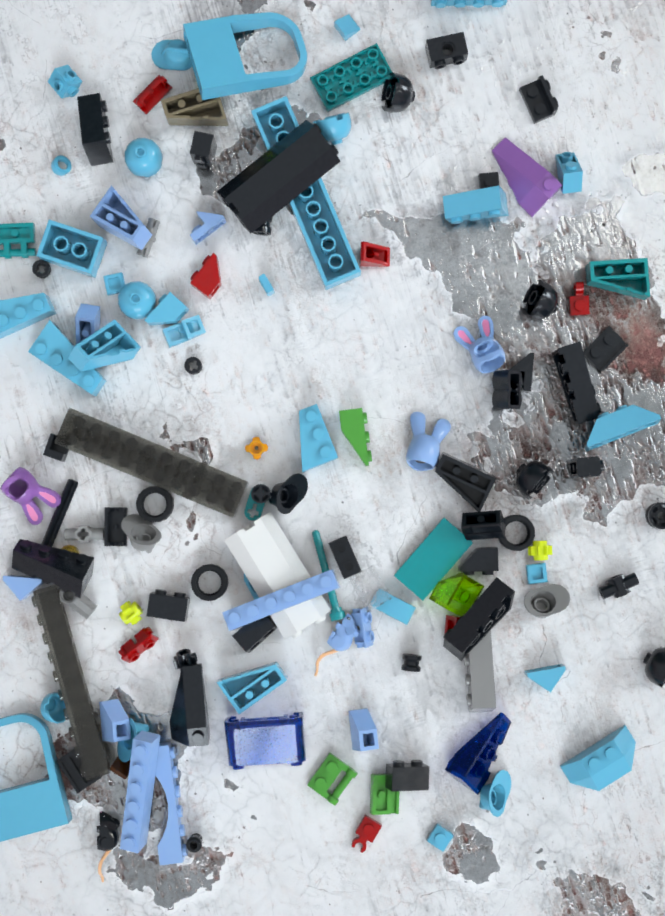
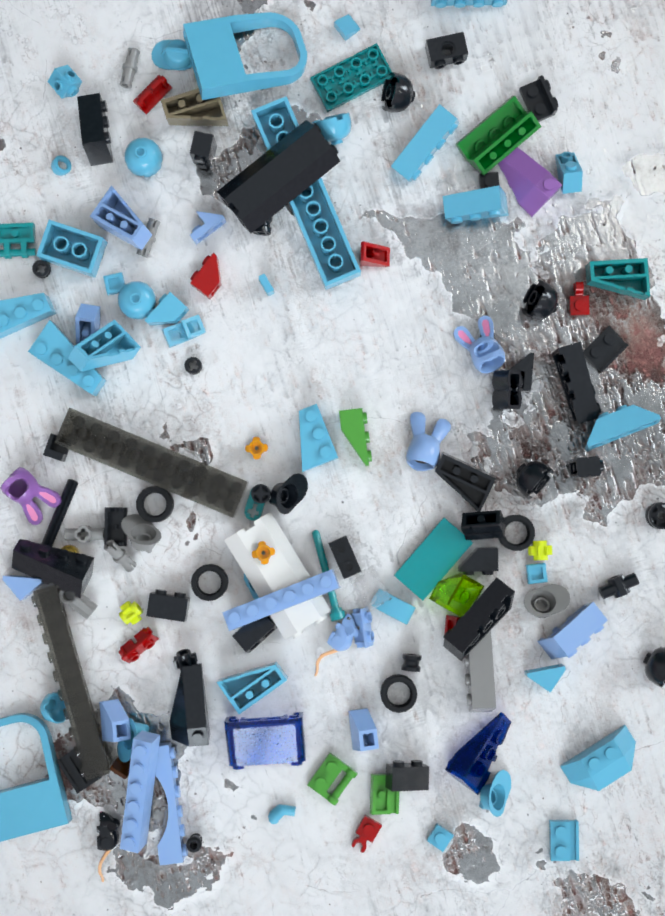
none -> light grey pin [103,540,136,572]
none -> light grey pin [120,48,140,88]
none -> light orange plate [252,541,275,565]
none -> medium azure arm [268,804,296,824]
none -> black tyre [380,674,417,713]
none -> medium azure wedge [391,104,459,182]
none -> green slope [455,96,542,175]
none -> light blue wedge [537,602,608,660]
none -> medium azure plate [549,820,579,861]

